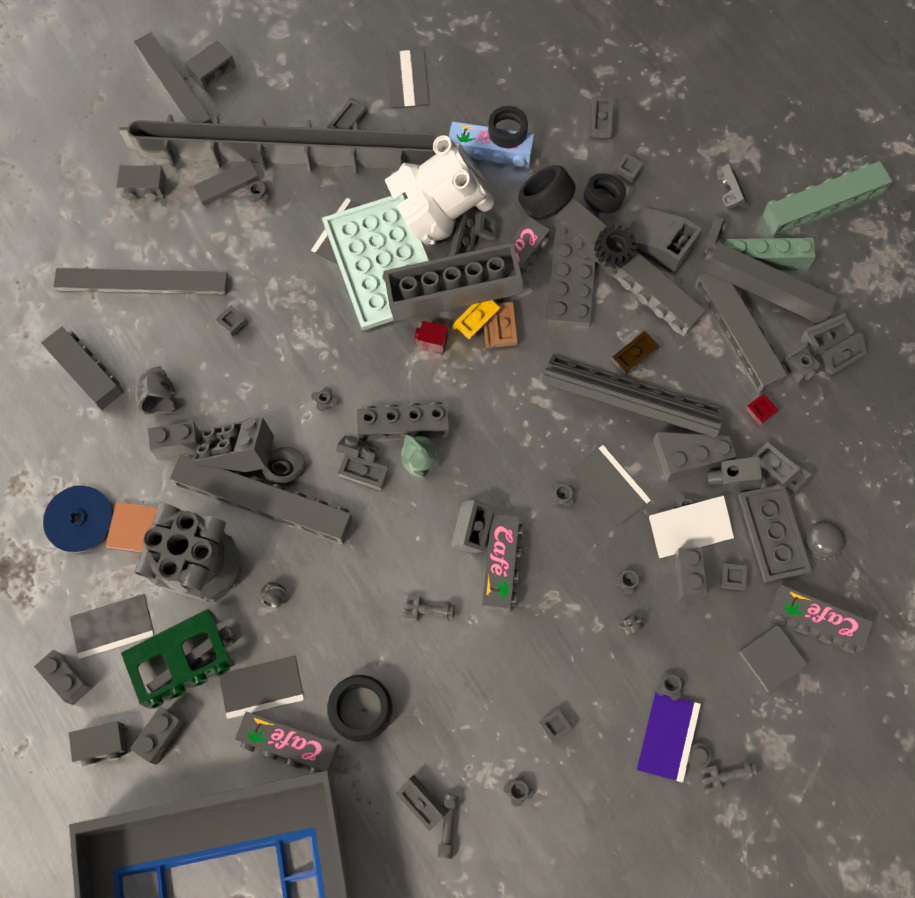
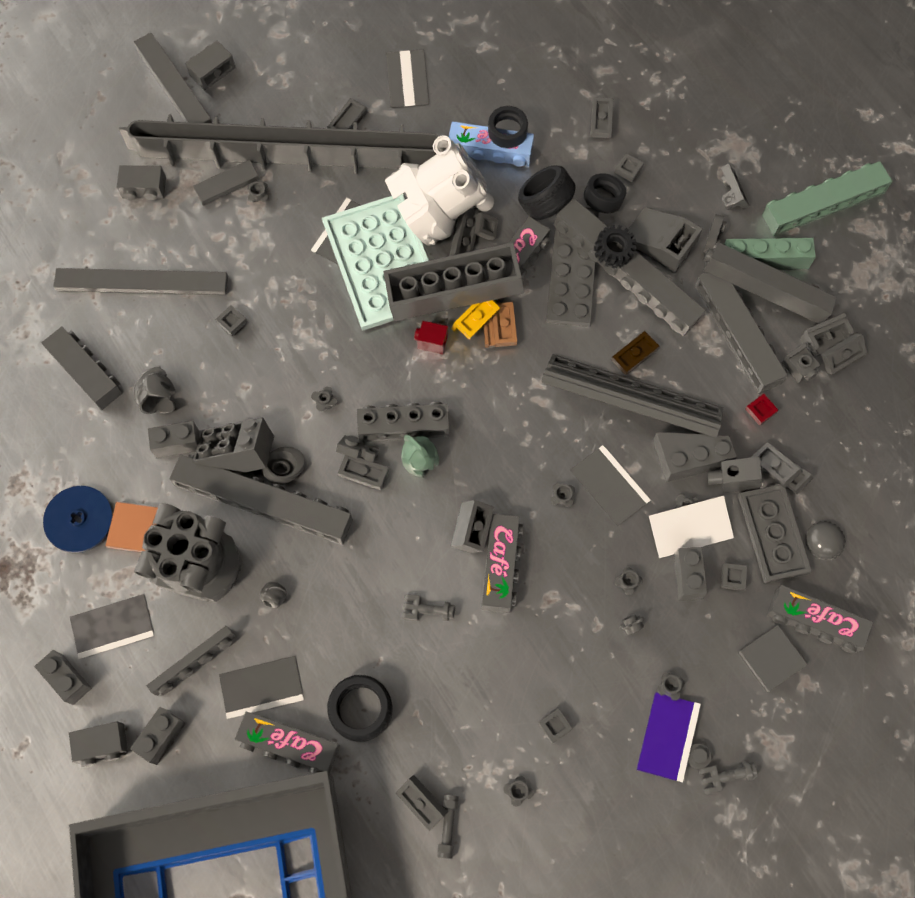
dark green window [121,609,236,709] -> none

